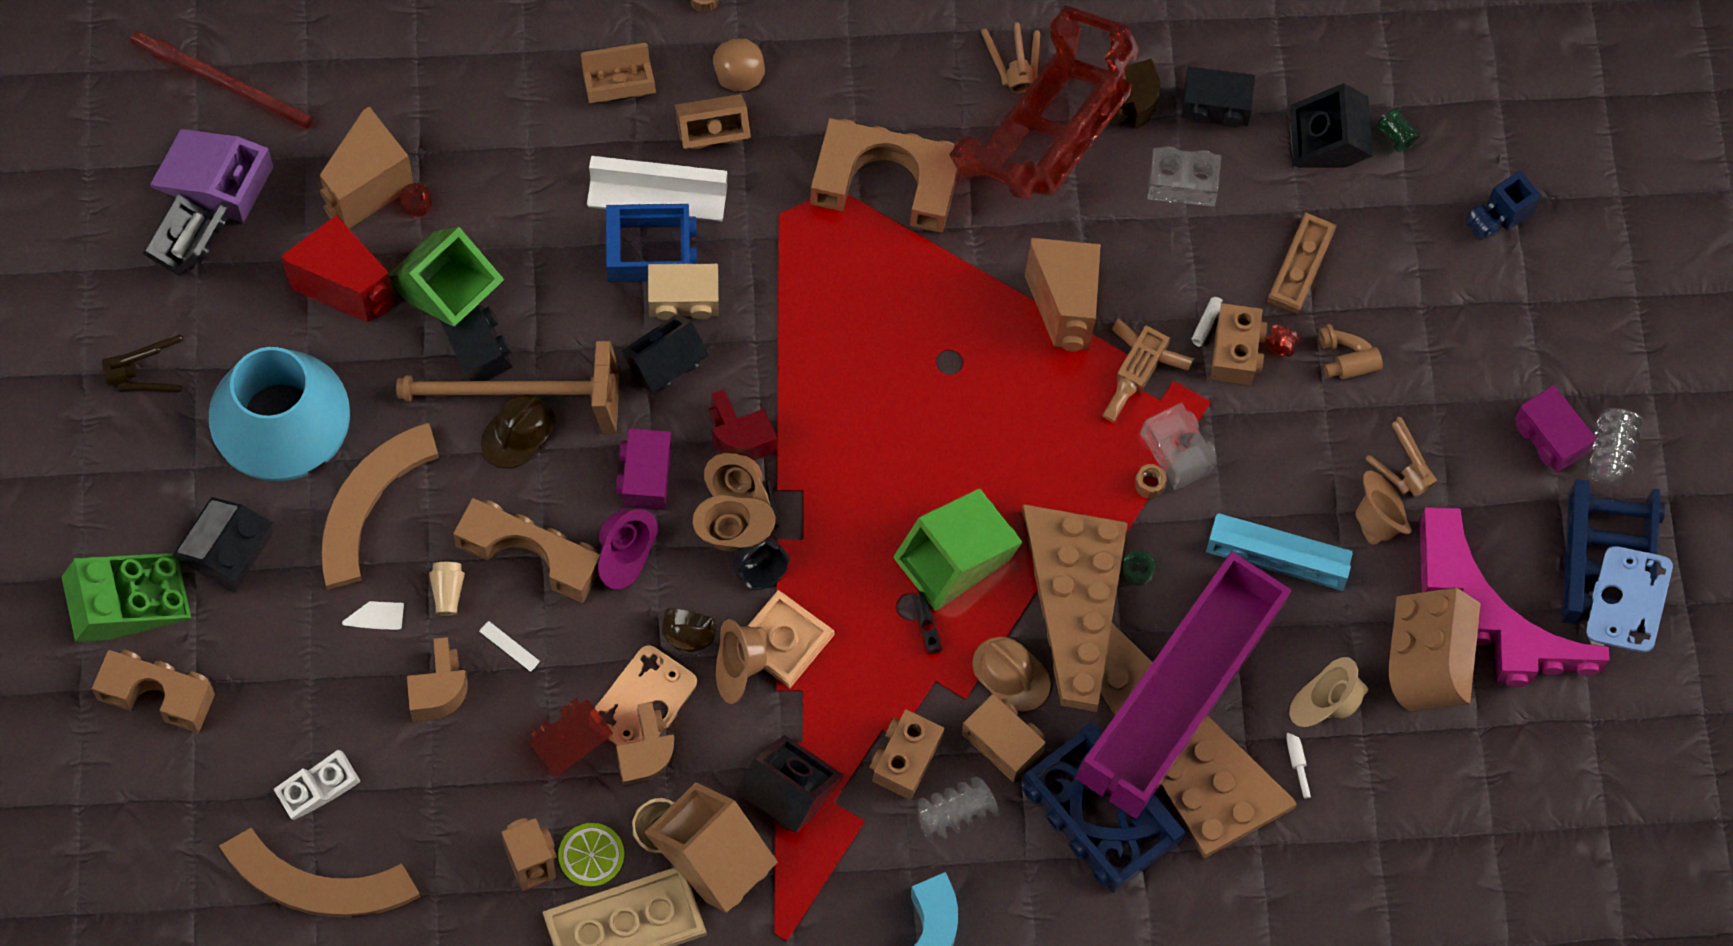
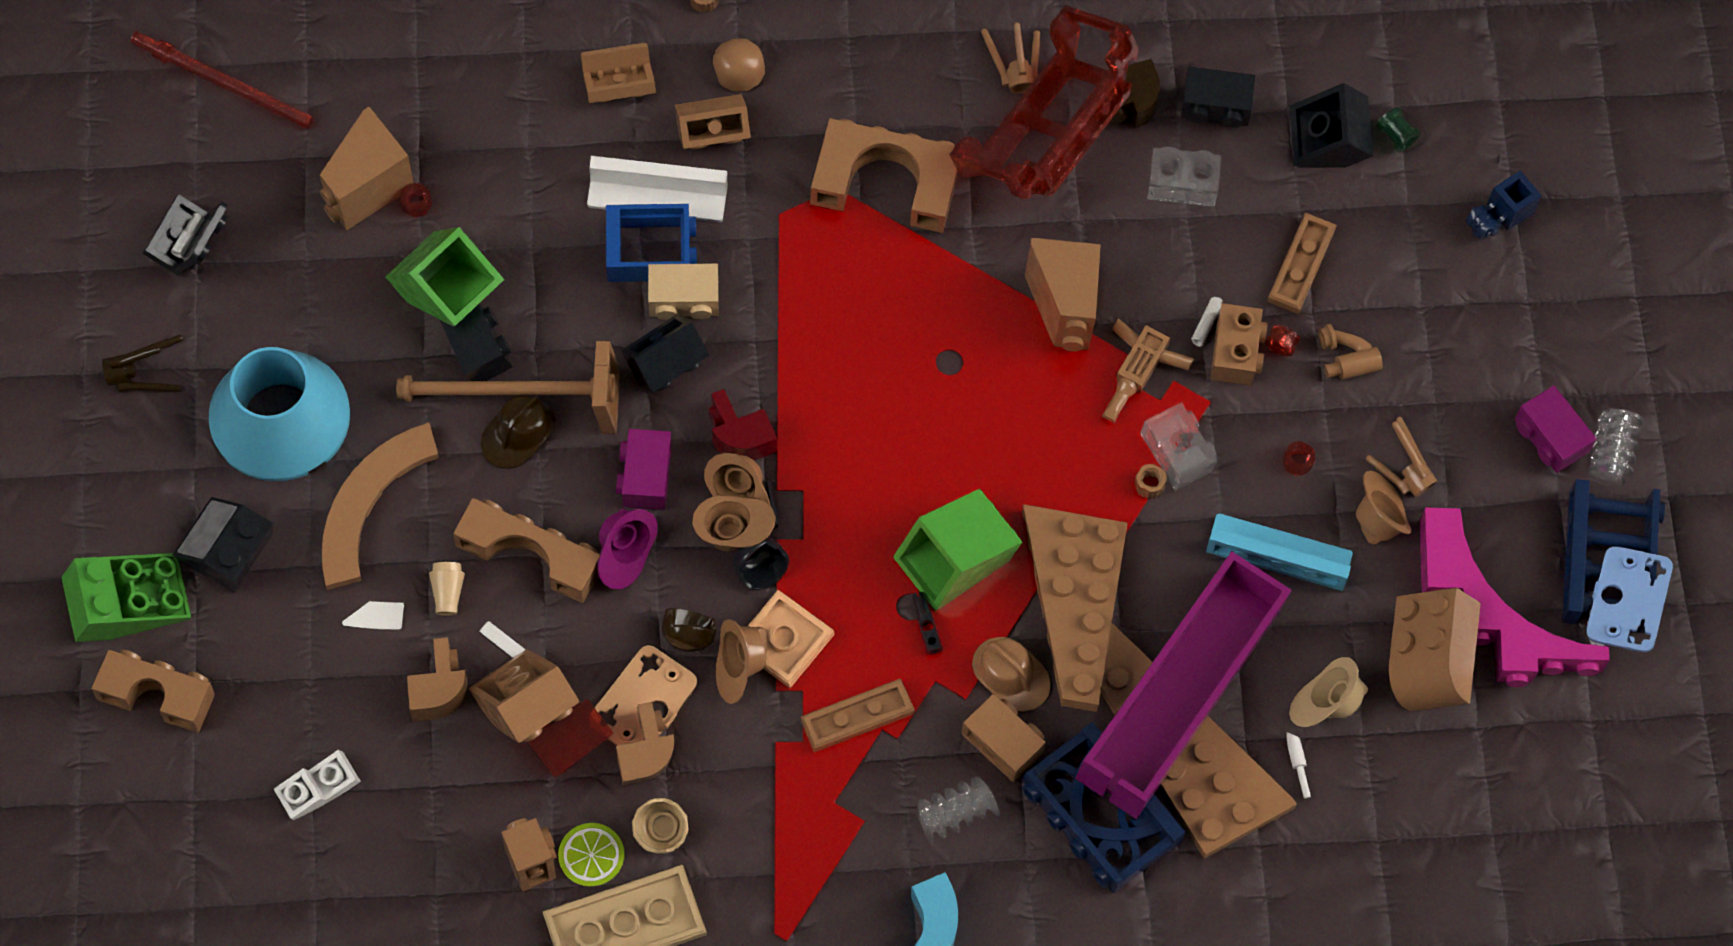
medium lavender slope [150,129,273,224] -> none
medium nougat tile [219,827,421,918] -> none
red slope [281,215,395,323] -> none
medium nougat slope [644,782,777,913] -> none
black slope [737,735,843,833] -> none
medium nougat brick [869,709,945,800] -> none
clear green bush [1122,550,1155,586] -> none
none -> medium nougat brick [468,649,580,743]
none -> medium nougat tile [800,678,915,753]
none -> clear red axle [1283,441,1316,476]

